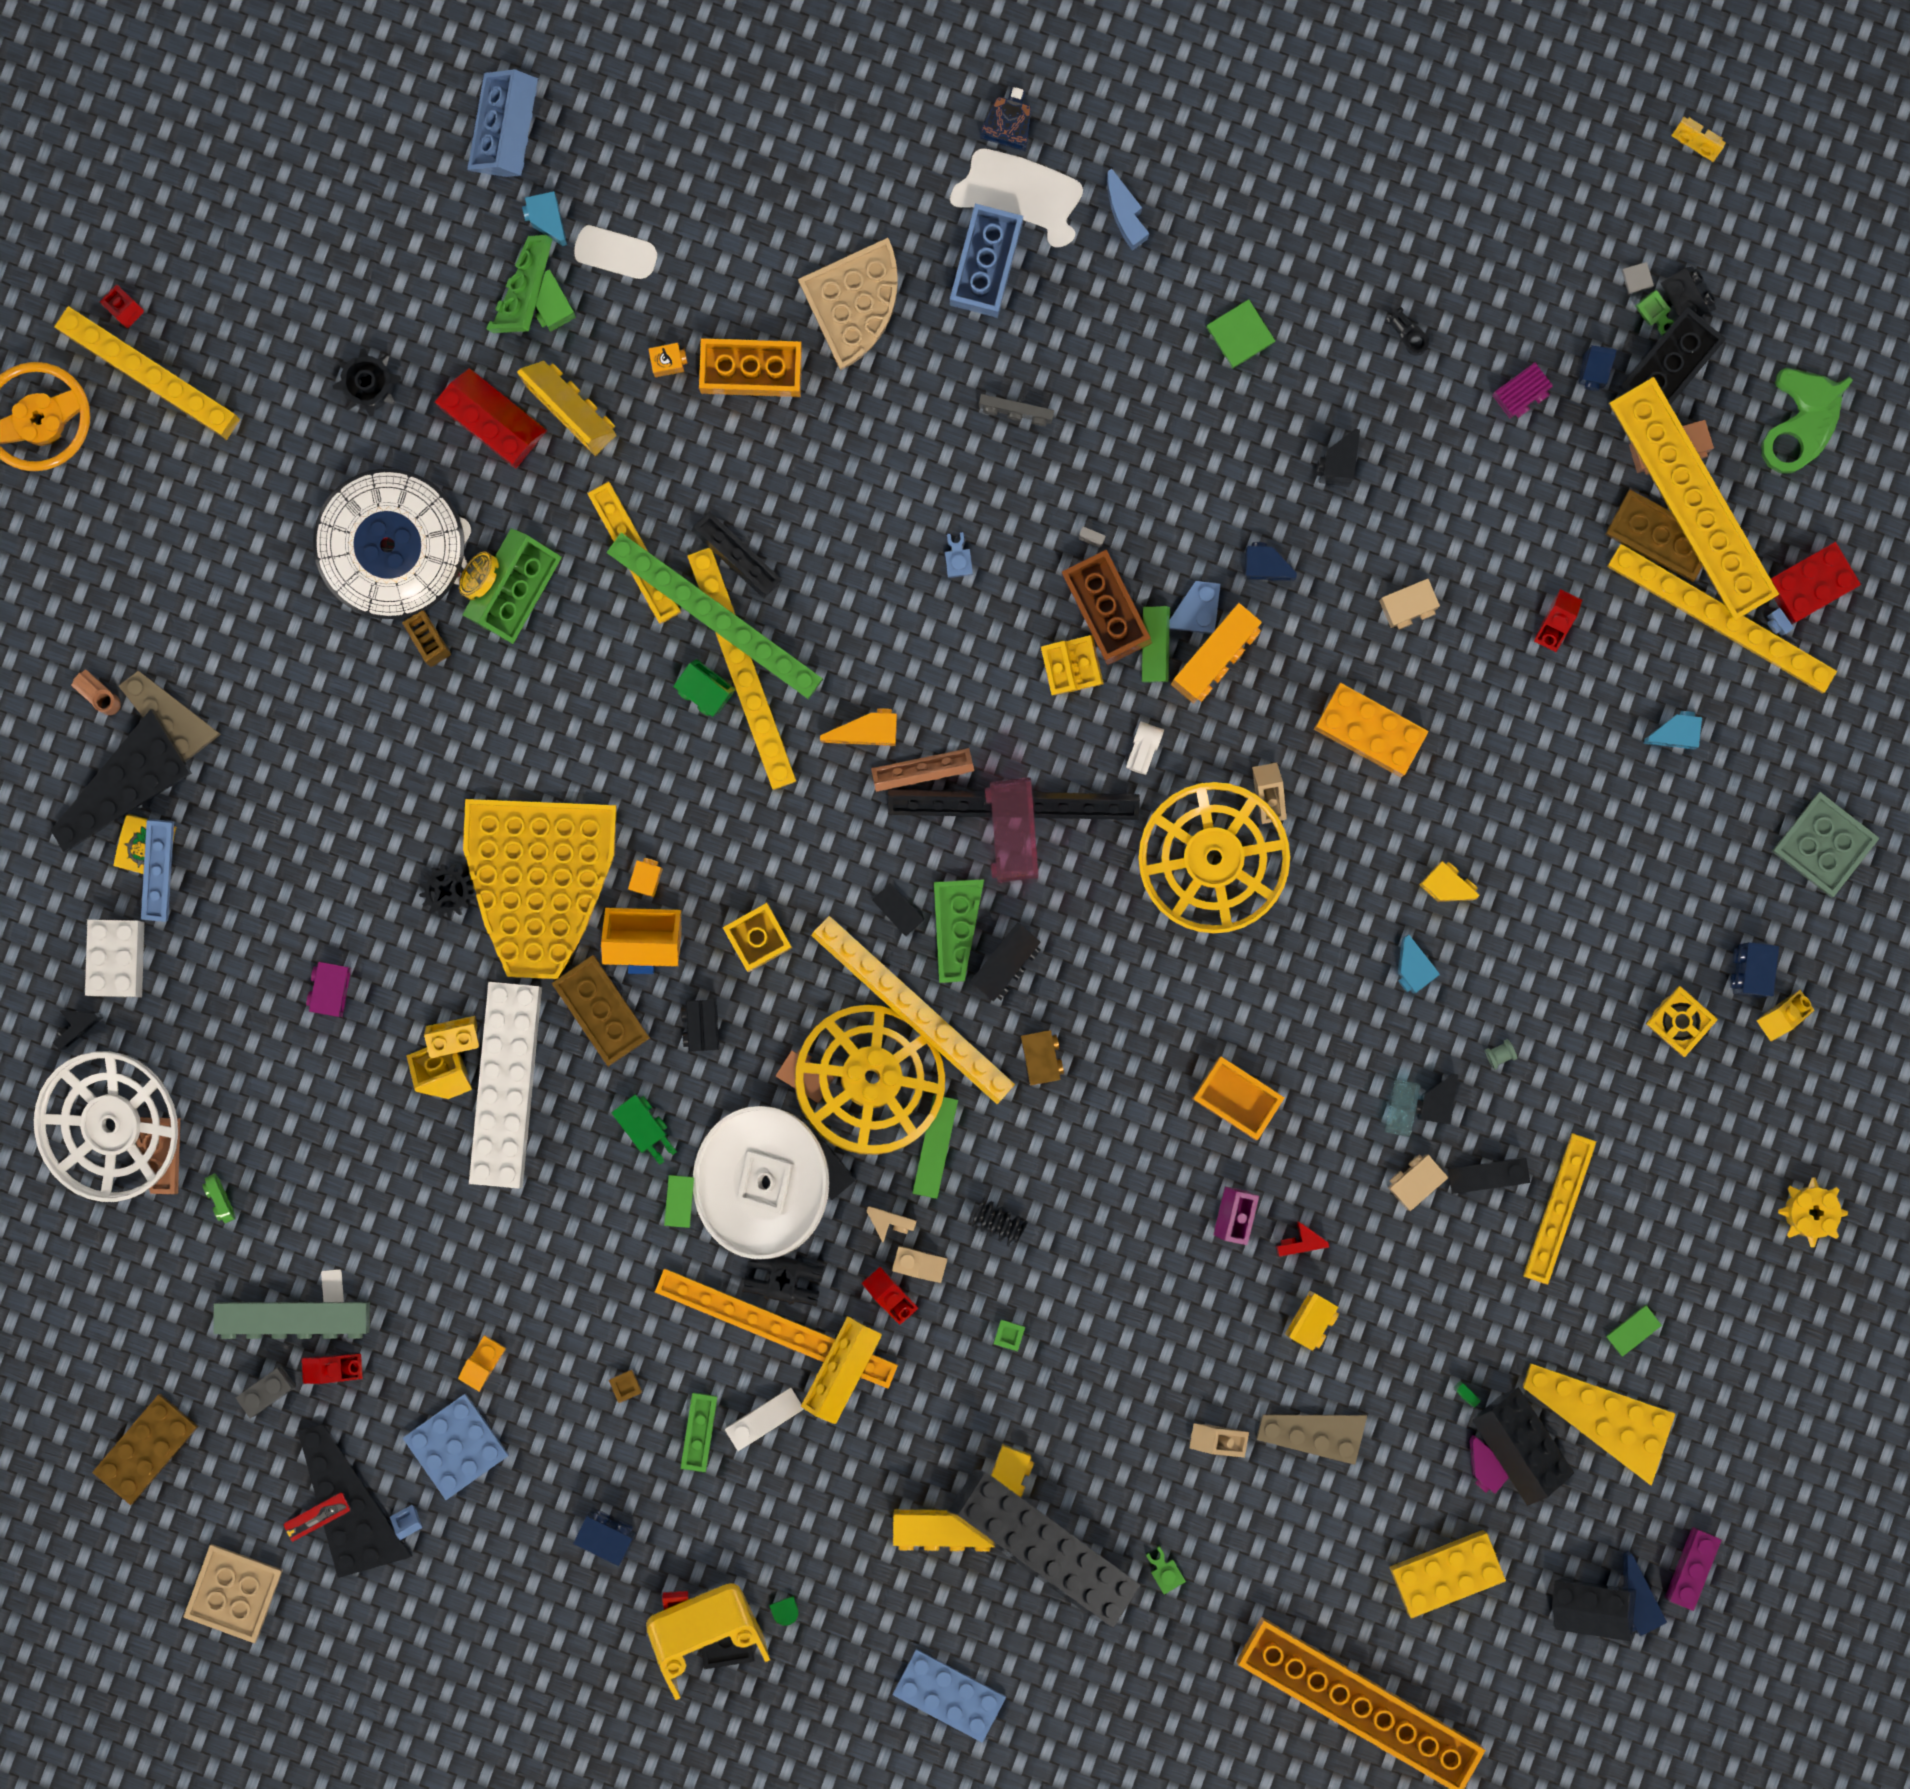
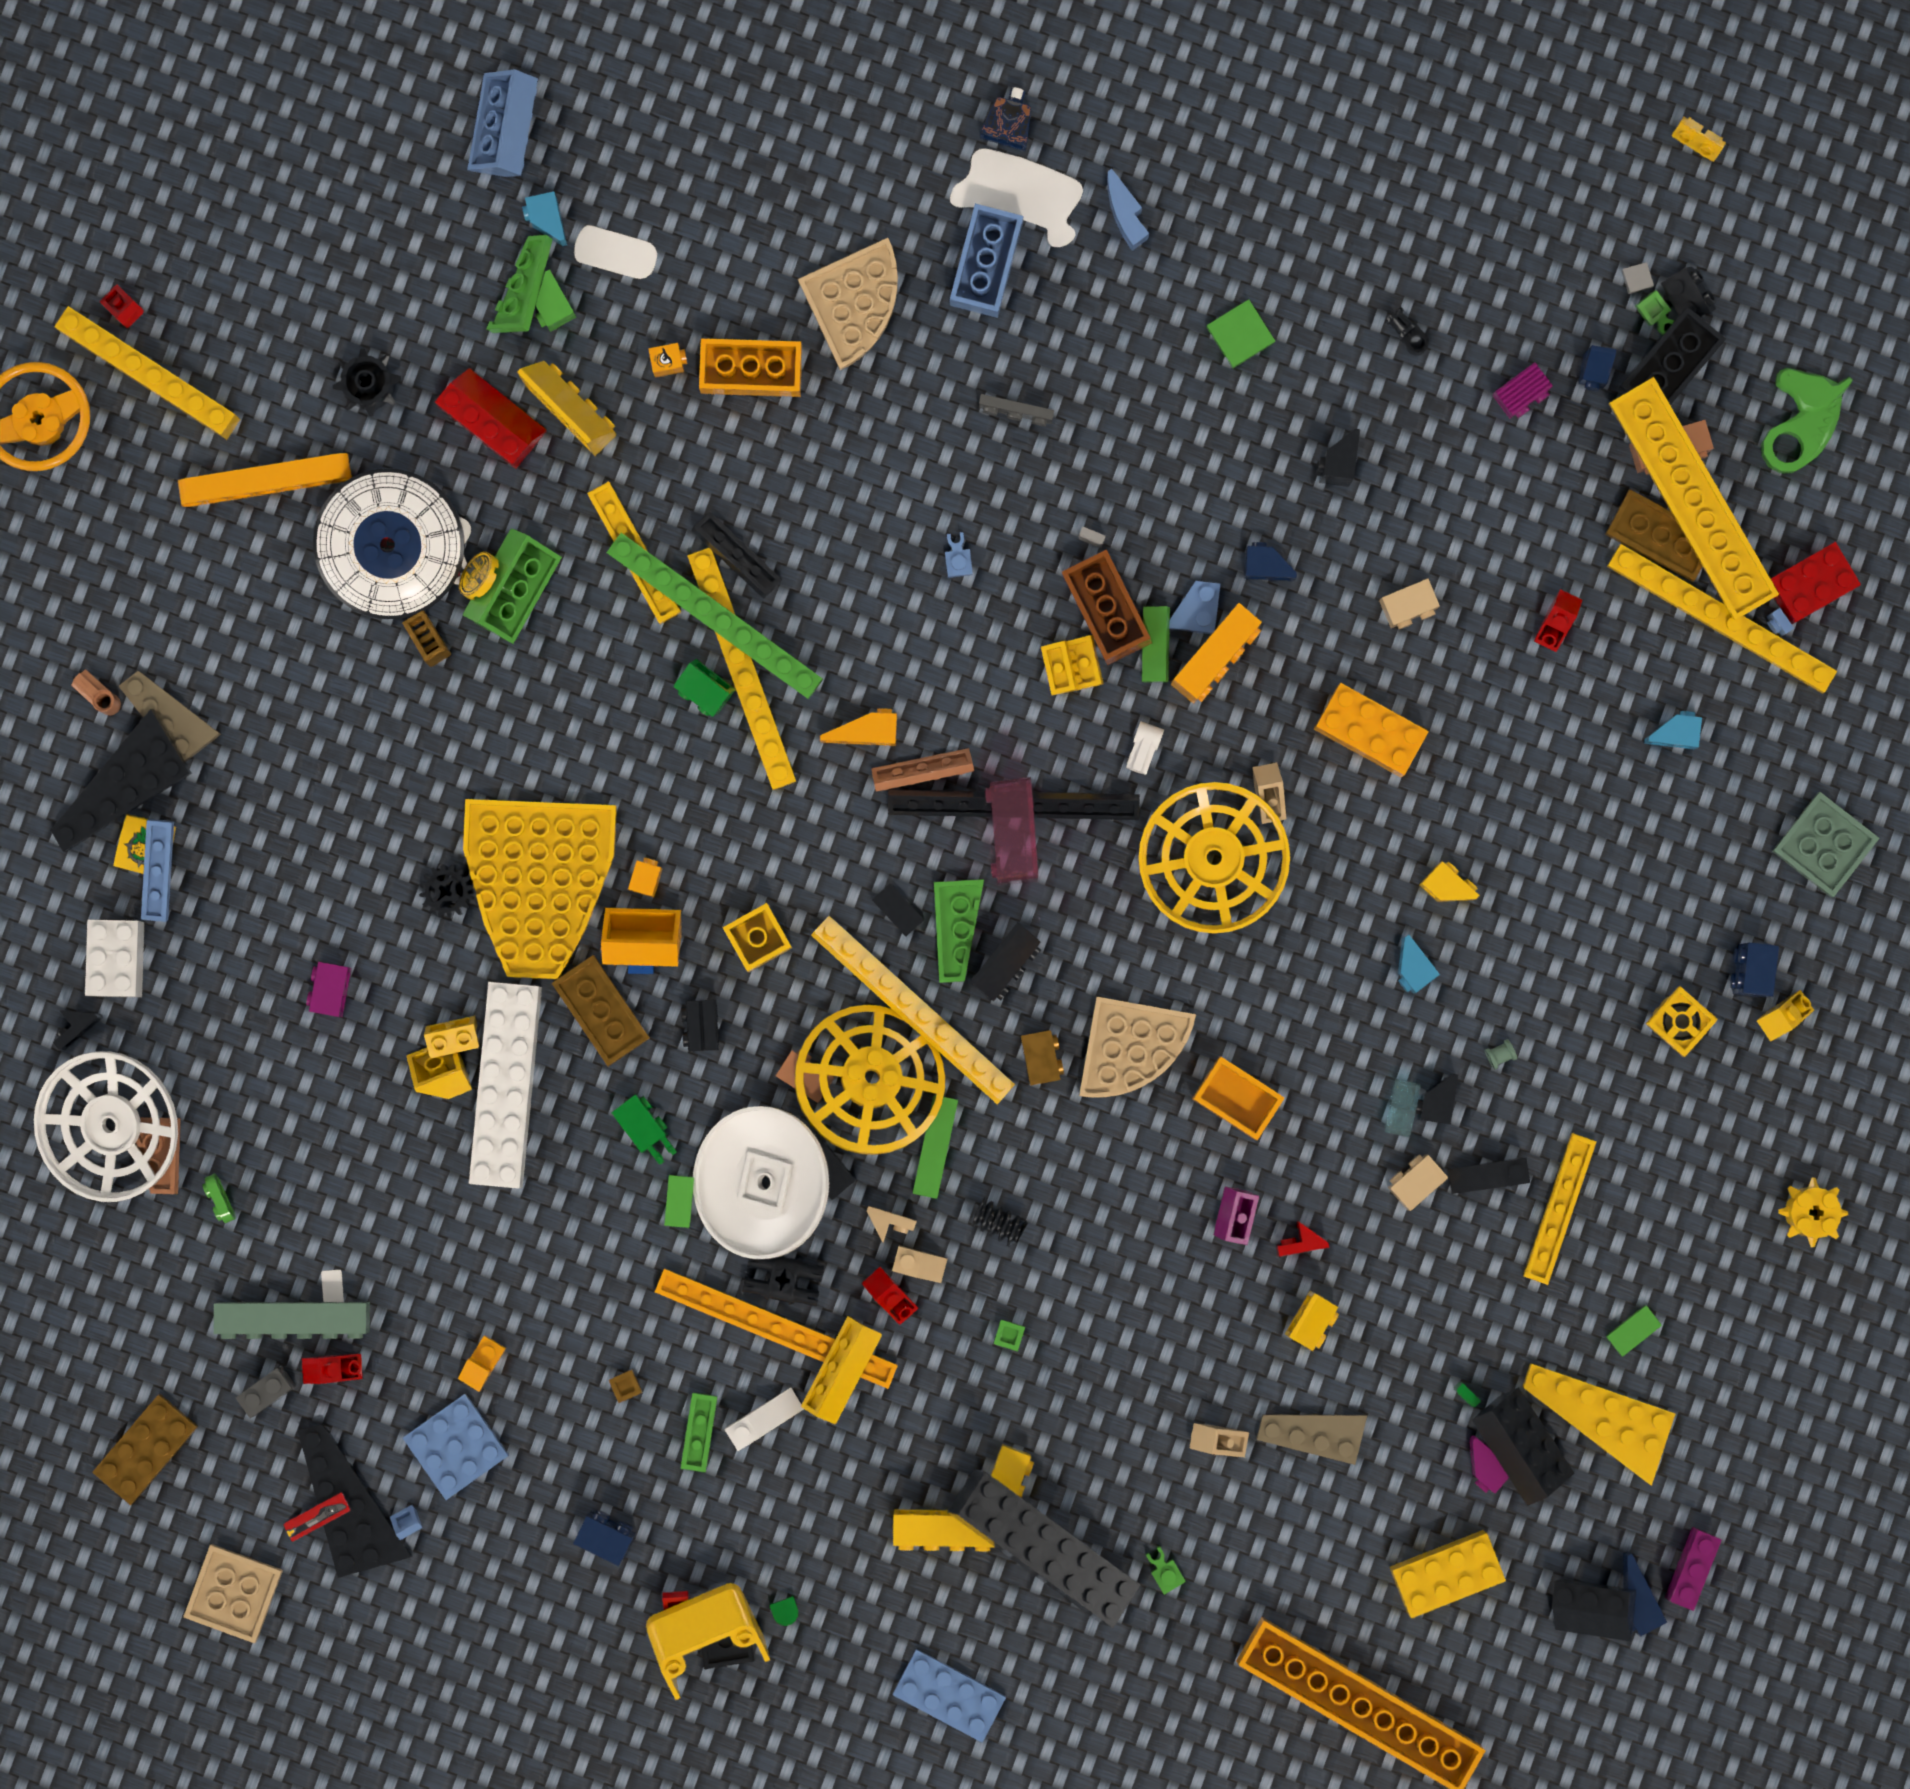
none -> light orange beam [178,453,352,507]
none -> tan plate [1079,997,1196,1097]

